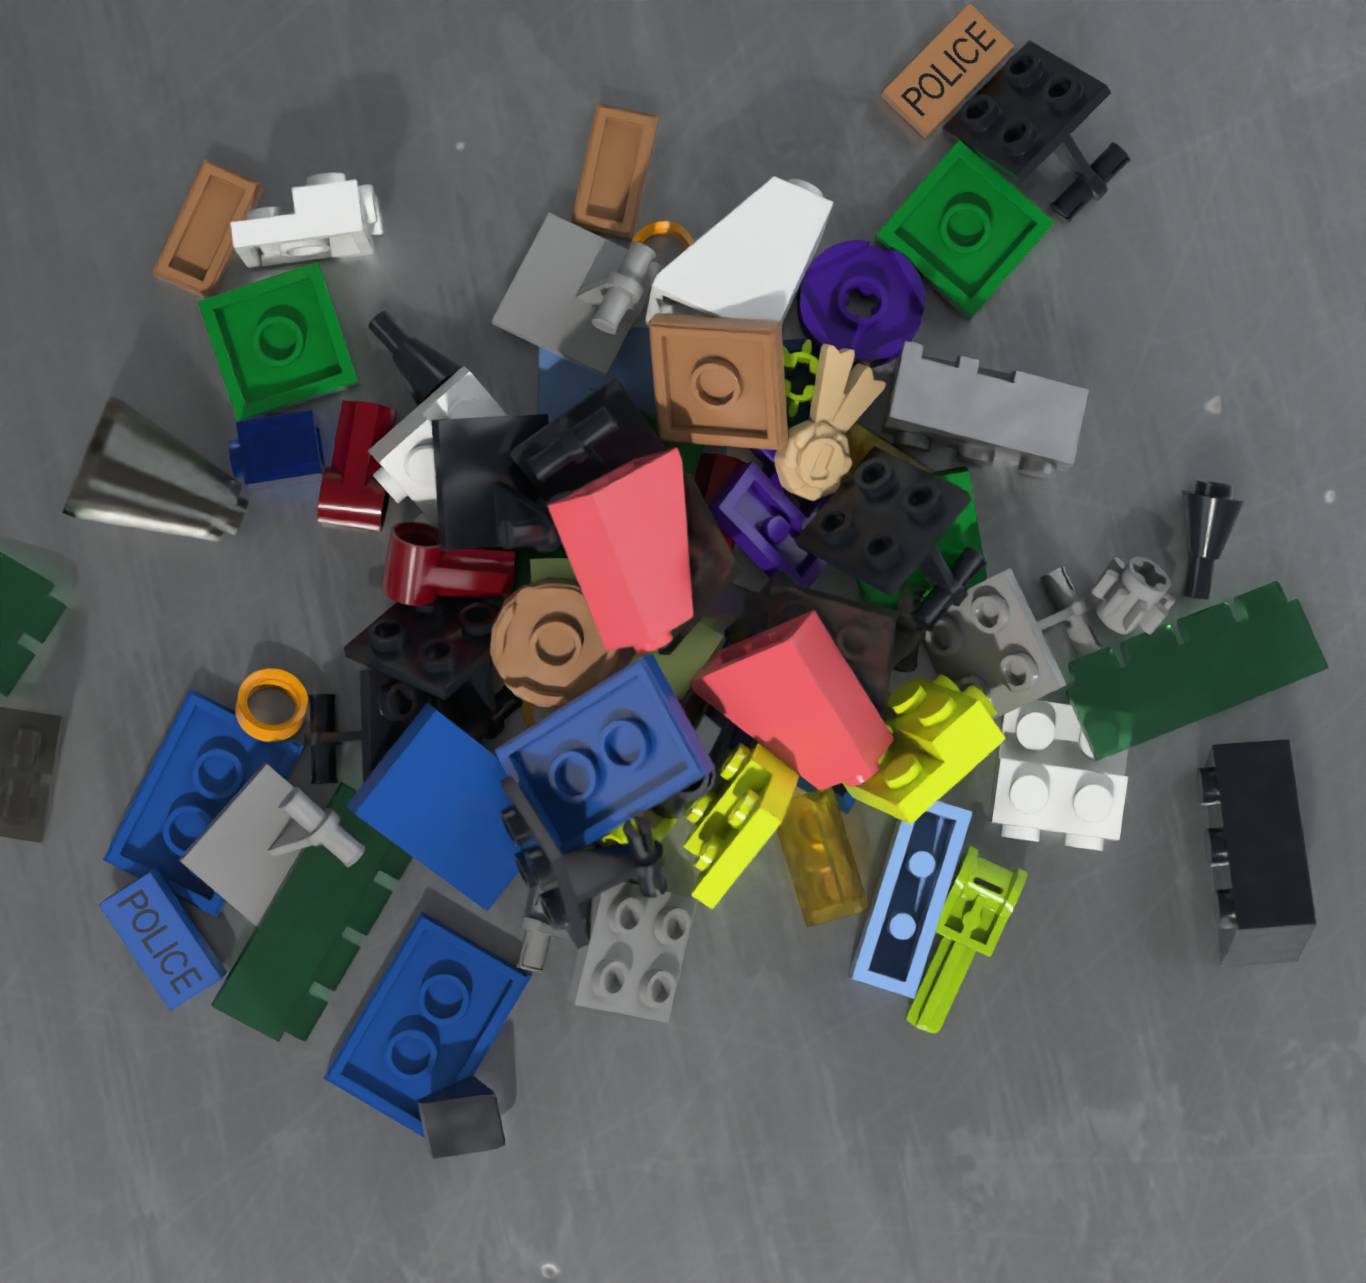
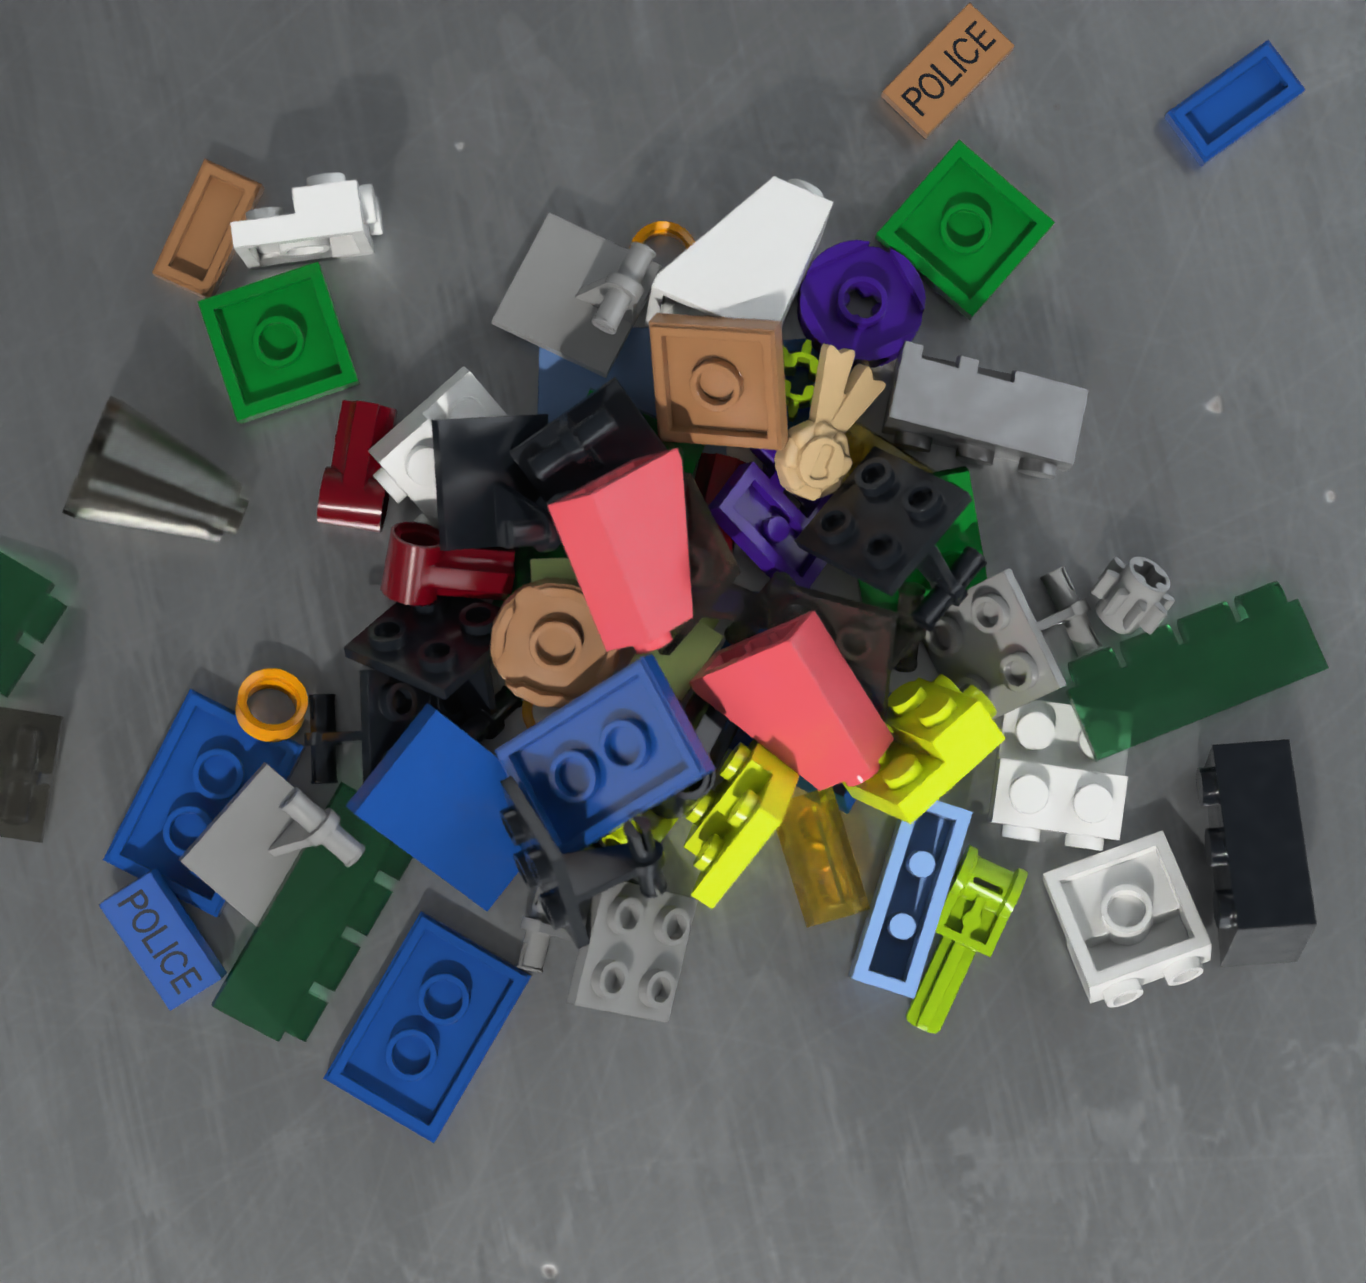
clear blue brick [228,410,326,492] -> none
black cone [368,311,462,407] -> none
black slope [417,1075,506,1159] -> none
medium nougat tile [571,103,659,242] -> none
black plate [942,40,1131,223] -> none
black cone [1182,480,1245,600] -> none
none -> white plate [1043,830,1212,1007]
none -> blue tile [1164,40,1306,167]

